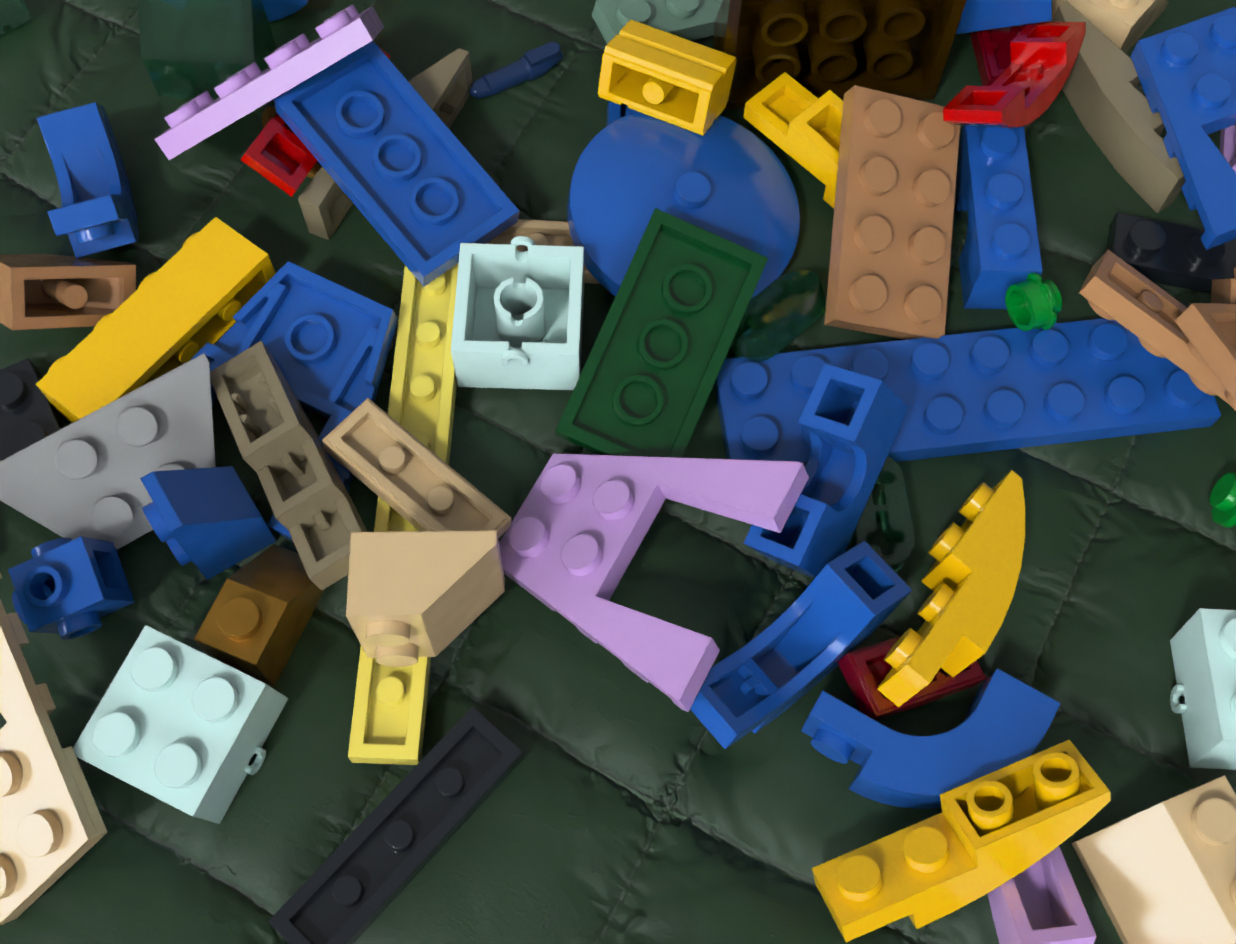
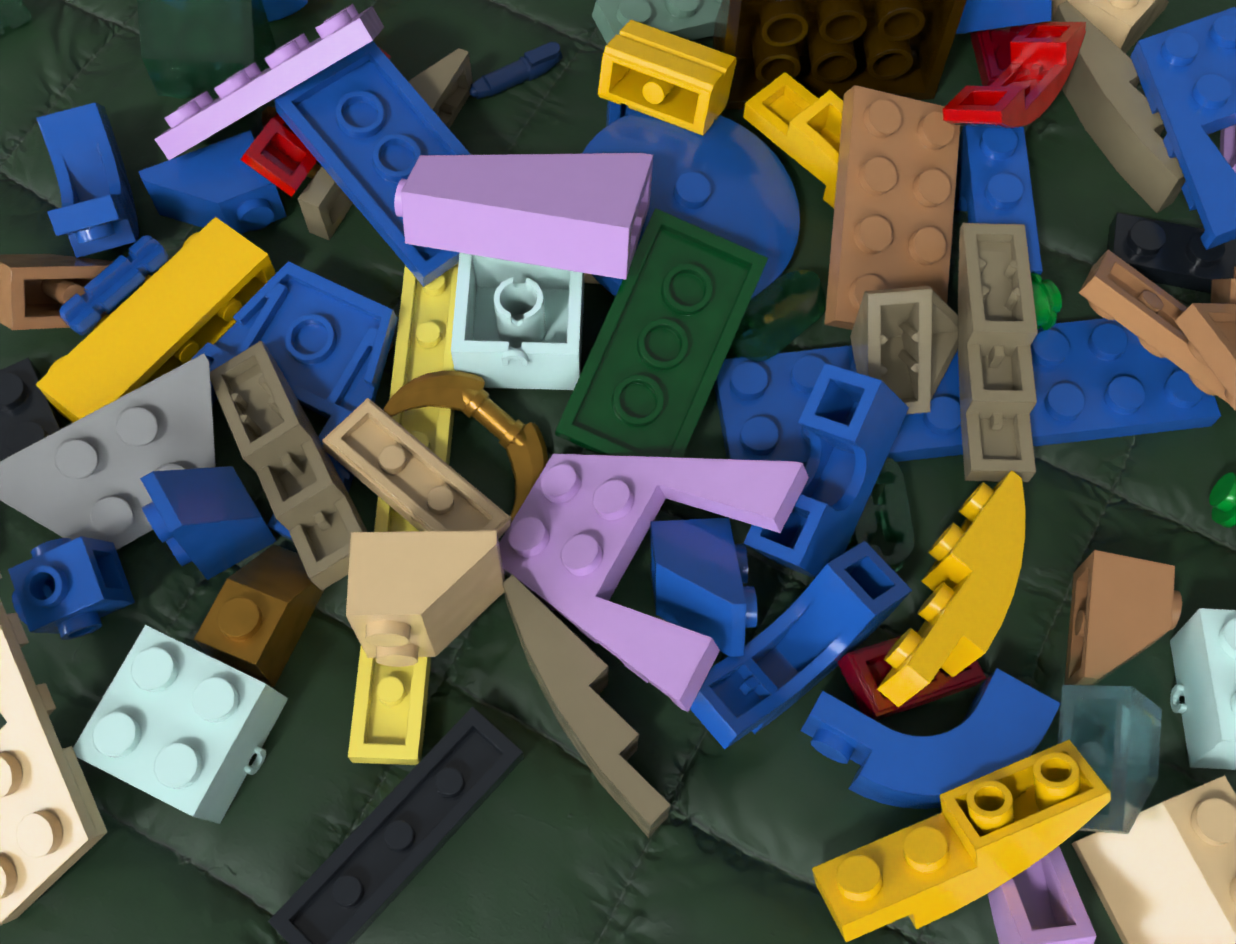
none -> blue axle [59,235,169,335]
none -> blue slope [138,130,287,234]
none -> pearl gold piece [383,371,548,522]
none -> lavender slope [394,153,653,280]
none -> dark tan slope [503,574,670,838]
none -> blue slope [650,518,757,657]
none -> dark tan slope [850,286,958,414]
none -> dark tan slope [958,223,1038,482]
none -> clear light blue slope [1058,685,1162,834]
none -> medium nougat slope [1063,550,1182,698]

